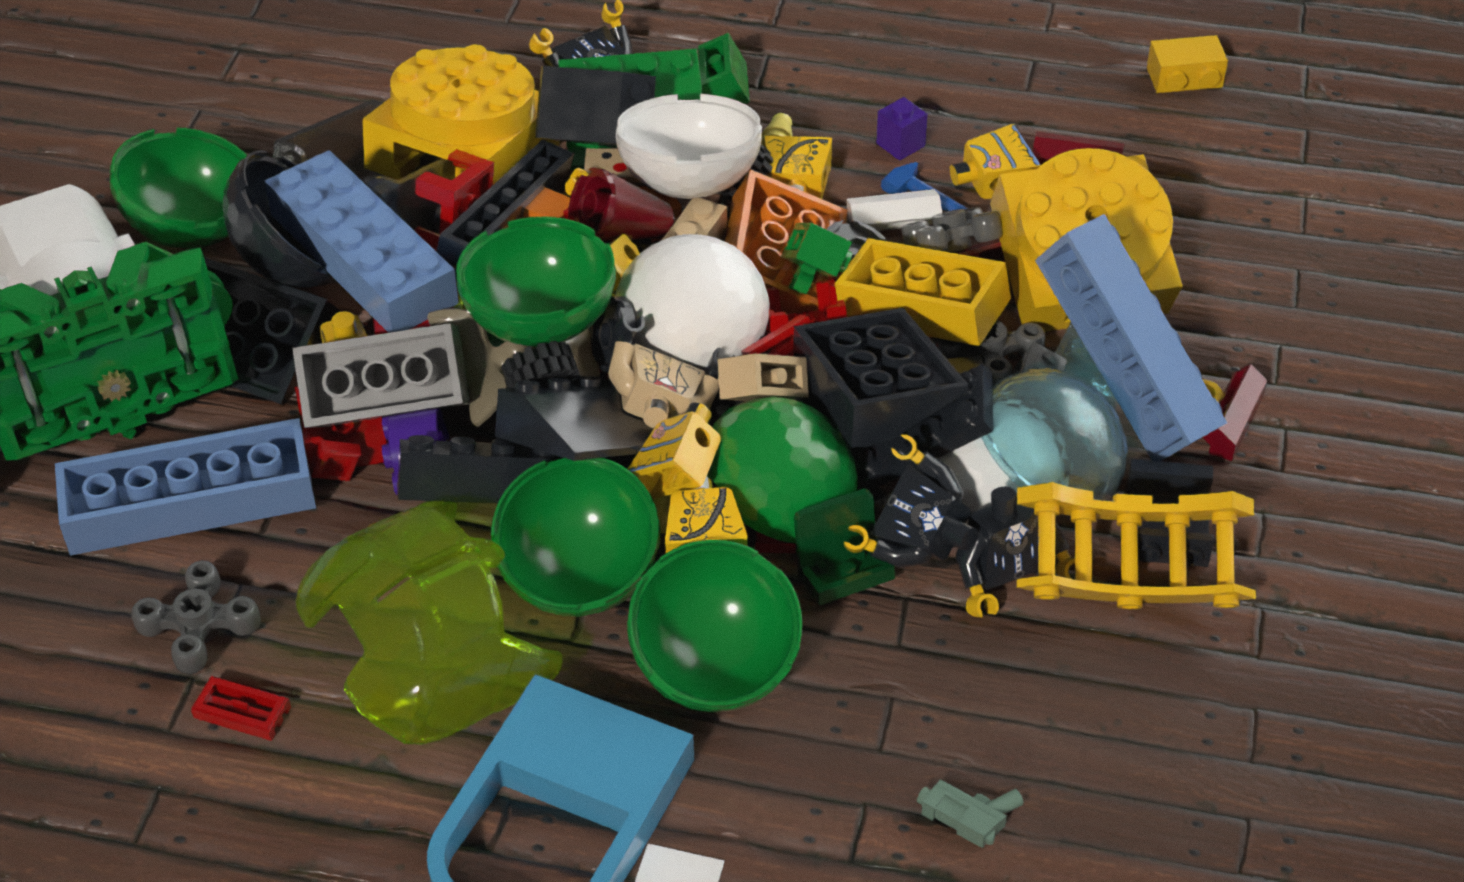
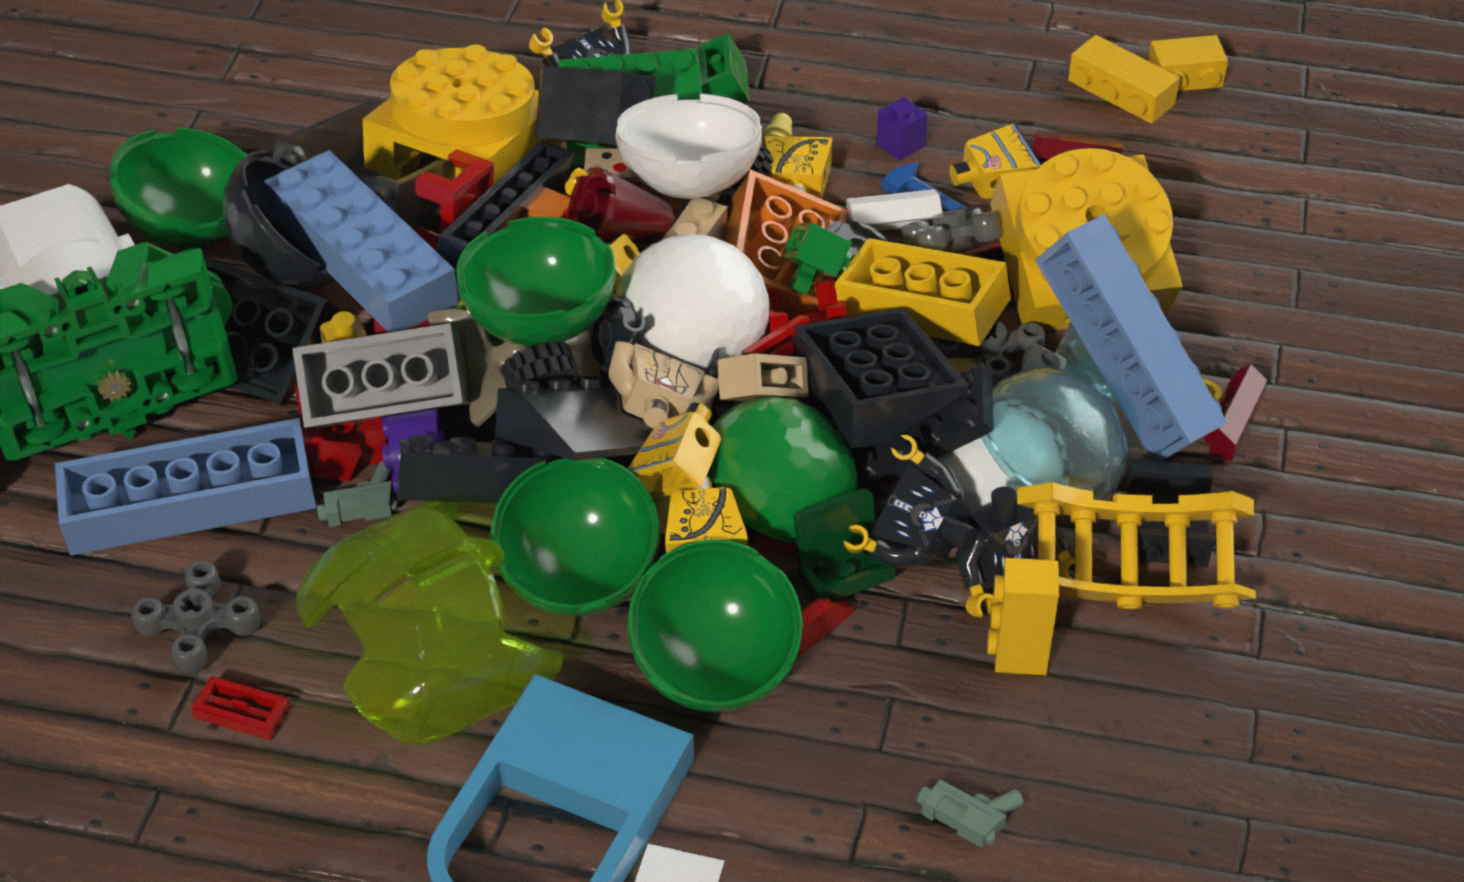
none -> sand green piece [317,461,398,527]
none -> red tile [798,598,854,657]
none -> yellow brick [987,558,1059,675]
none -> yellow brick [1068,35,1180,124]

